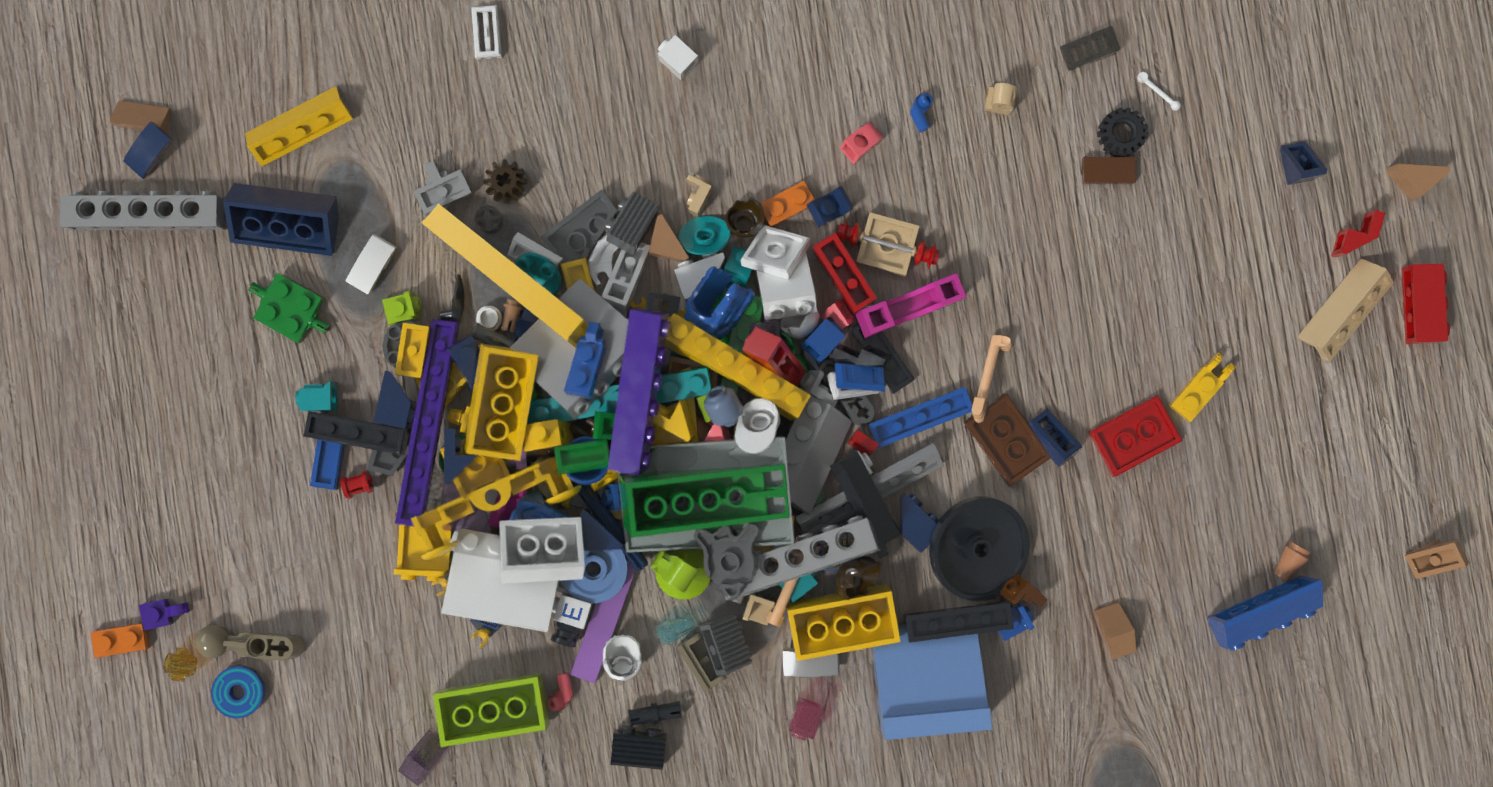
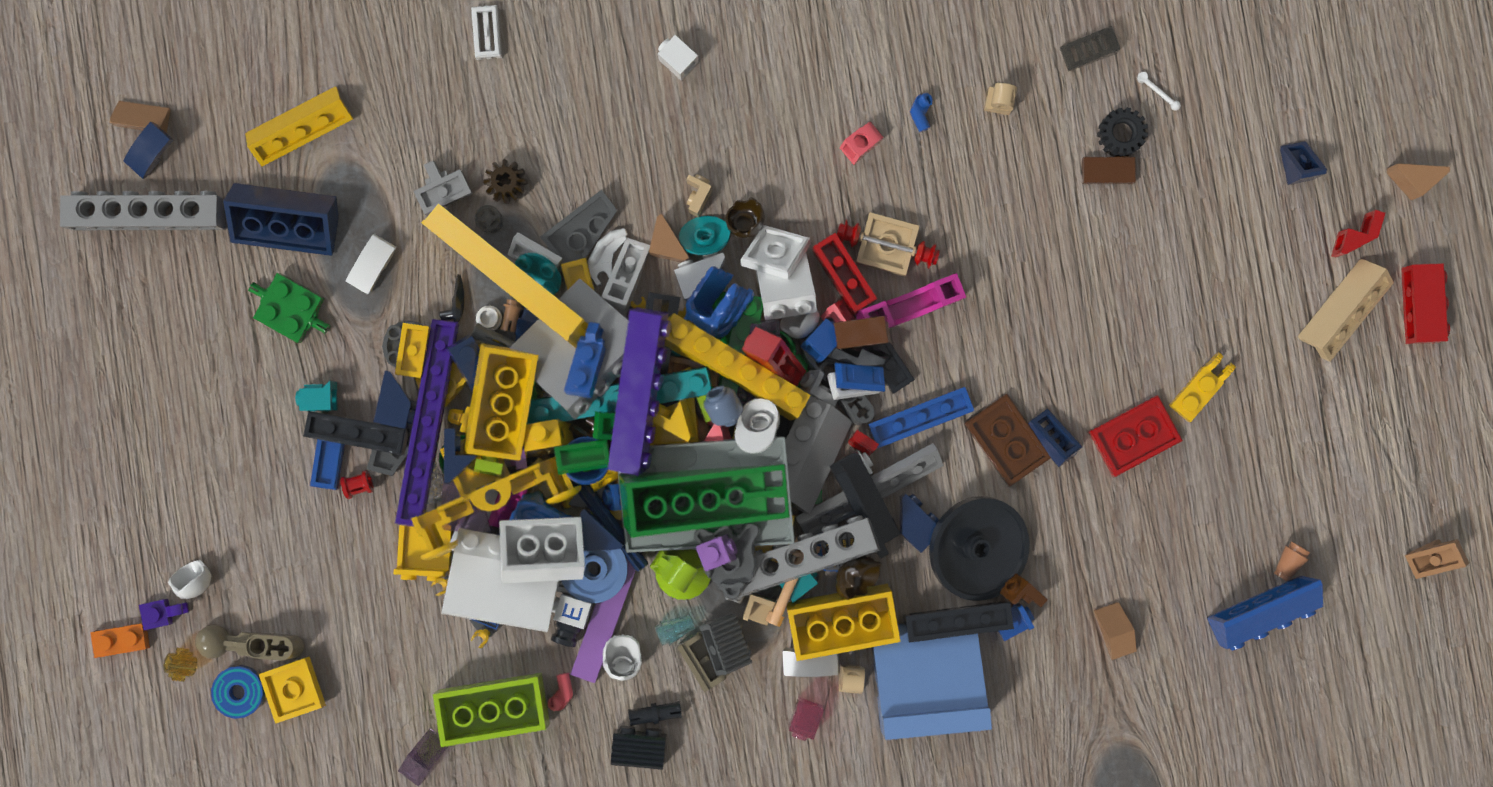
lime bracket [382,291,422,326] -> none
dark grey brick [605,191,660,256] -> none
teal bracket [724,246,753,289] -> none
orange plate [761,181,814,227] -> none
dark blue bracket [806,186,853,228] -> none
light nougat hinge [972,335,1012,423] -> none
none -> white hair [168,560,212,599]
none -> yellow plate [259,656,326,724]
none -> lime plate [473,456,503,477]
none -> medium lavender bracket [695,534,737,572]
none -> reddish brown tile [834,315,891,349]
none -> tan leg [838,664,865,694]

